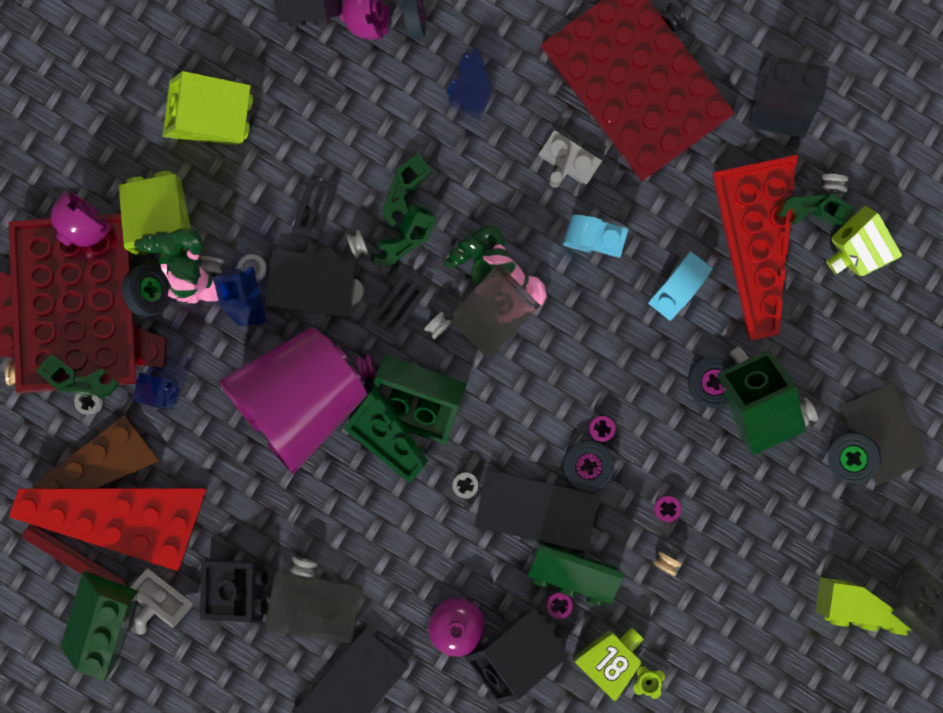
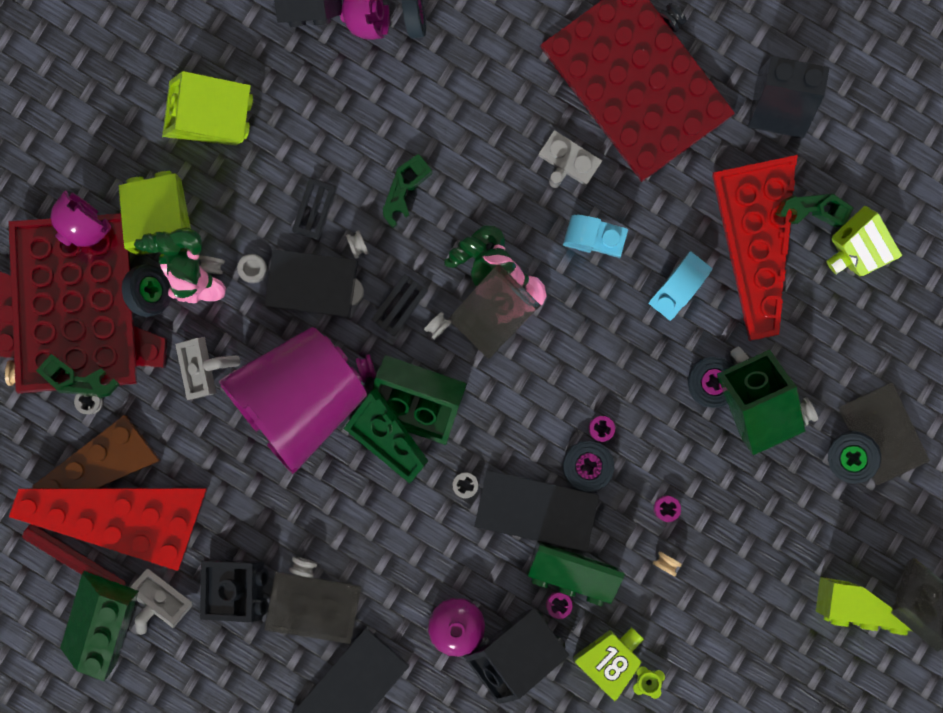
clear blue slope [132,372,181,409] -> none
clear blue slope [213,266,267,327] -> none
dark green piece [370,204,436,267] -> none
clear blue slope [446,47,492,119] -> none
light grey bush [821,174,849,193] -> none
none -> light grey plate [175,337,241,400]

